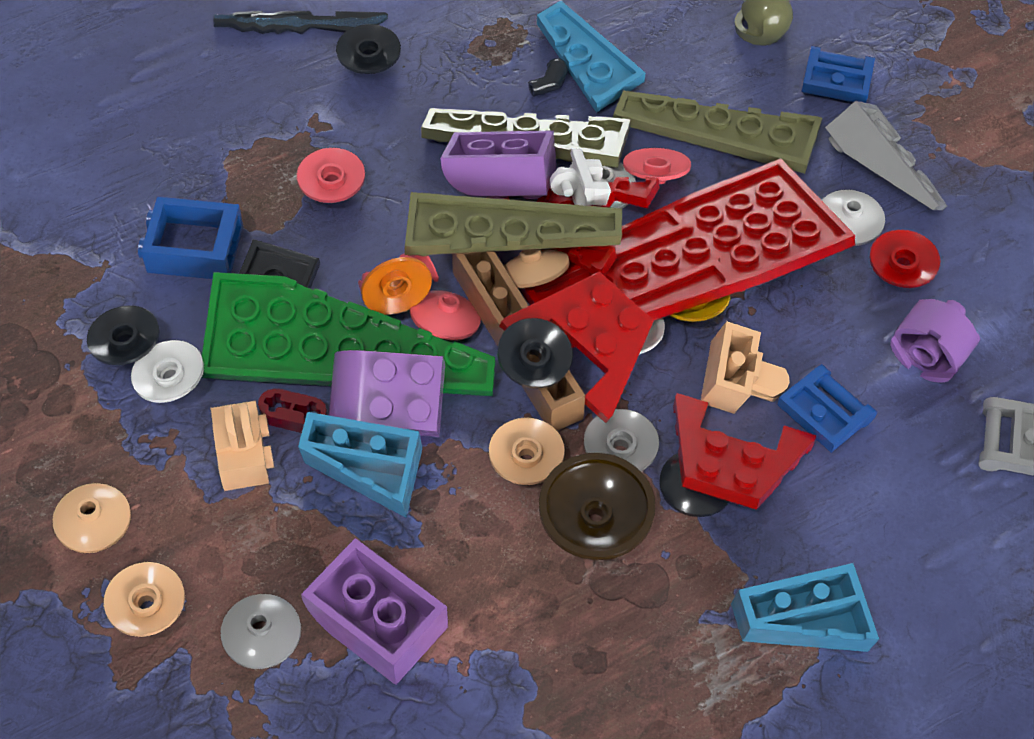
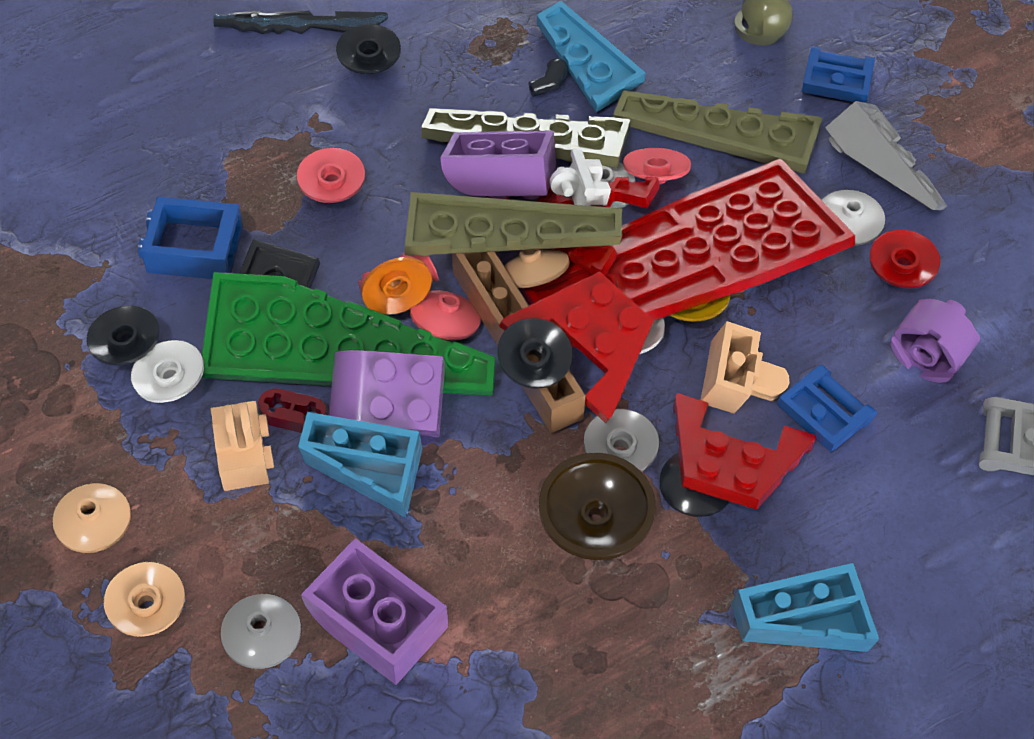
light nougat dish [489,418,564,485] -> none

